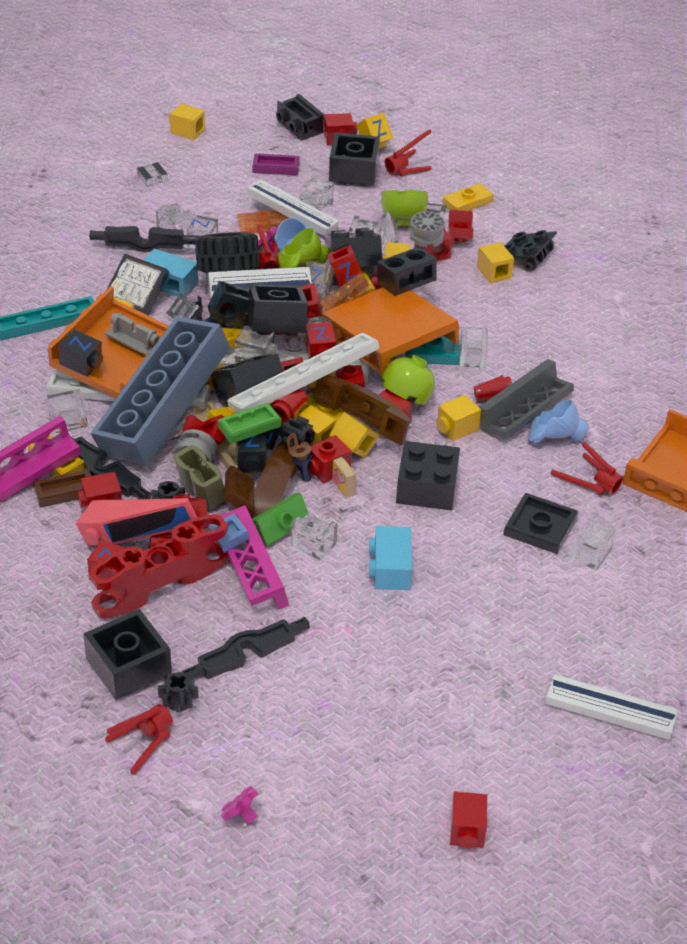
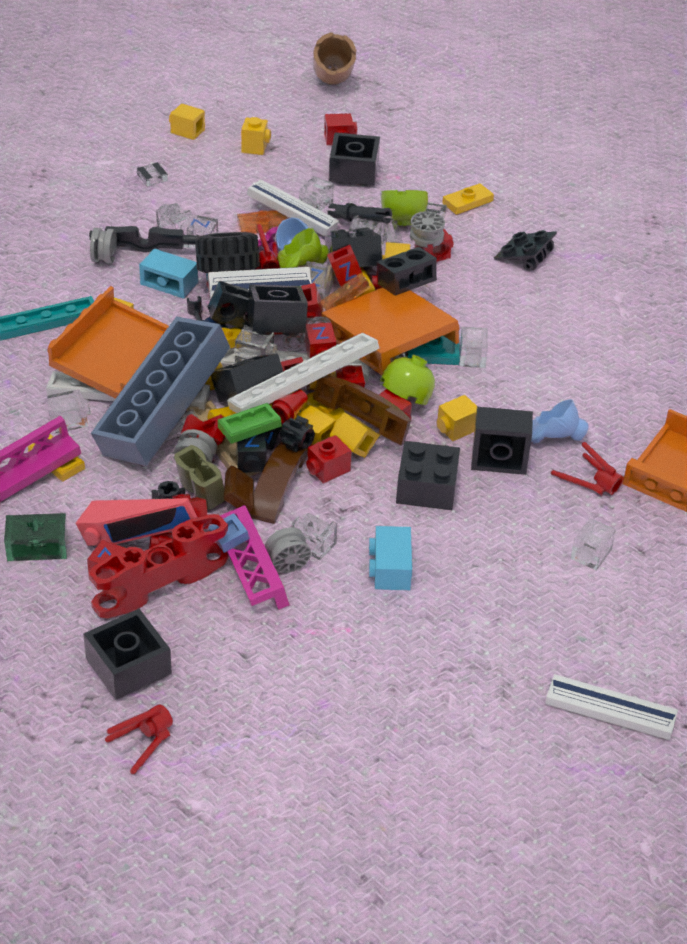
reddish brown tile [33,470,91,508] -> none
black brick [59,329,103,377] -> none
black piece [69,435,152,499] -> none
red brick [77,472,122,508] -> none
light grey hinge [105,313,160,356] -> none
tile [106,253,170,316] -> none
black gear [158,672,199,713] -> none
clear tile [166,293,201,319] -> none
black piece [181,616,310,679] -> none
dark pink plant [221,786,259,824] -> none
magenta tile [252,153,300,176] -> none
bright green plate [252,493,311,546] -> none
black hinge [276,94,324,141] -> none
piece [287,433,312,482] -> none
tan tile [332,457,356,498] -> none
yellow brick [356,113,394,149] -> none
red plant [384,129,432,177] -> none
red bracket [448,210,474,242] -> none
red brick [449,791,488,848] -> none
red cone [473,375,512,402] -> none
yellow brick [477,242,514,283] -> none
dark grey fence [479,359,574,440] -> none
black tile [503,492,578,554] -> none
none -> clear green brick [4,513,68,561]
none -> light grey wheel [90,228,117,264]
none -> yellow brick [241,117,271,155]
none -> light grey wheel [265,527,312,573]
none -> medium nougat cylinder [313,32,356,85]
none -> black pin [327,203,392,224]
none -> black brick [471,406,533,475]

